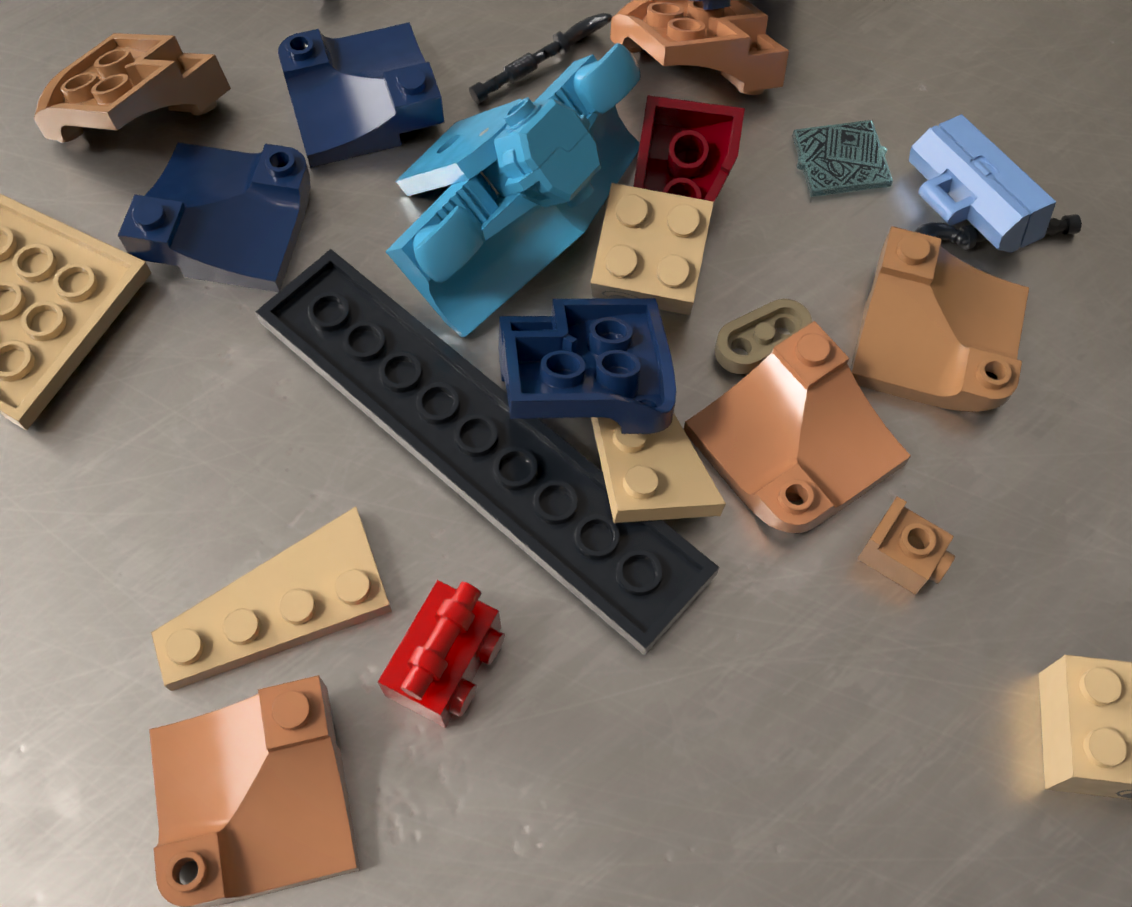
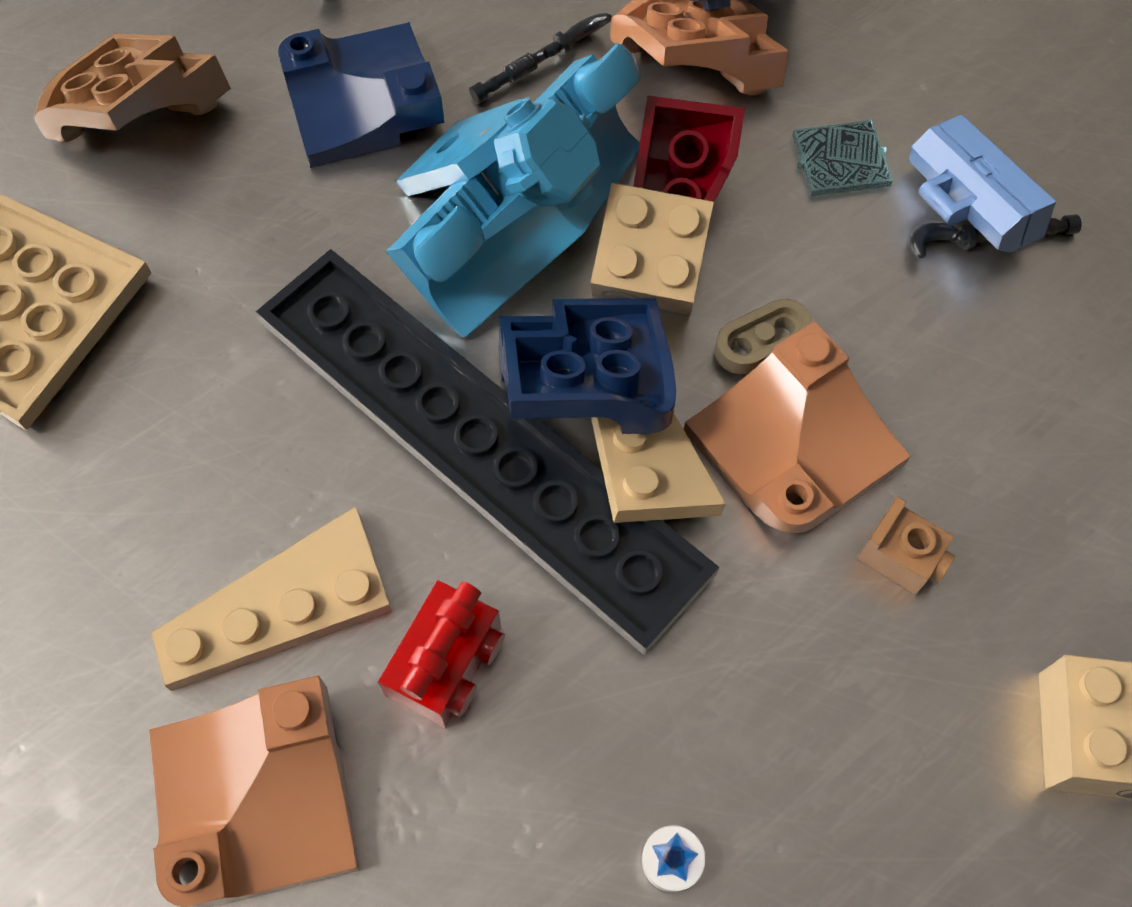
dark blue slope [118,142,310,292] -> none
medium nougat slope [850,226,1029,412] -> none
none -> white tile [642,825,705,893]

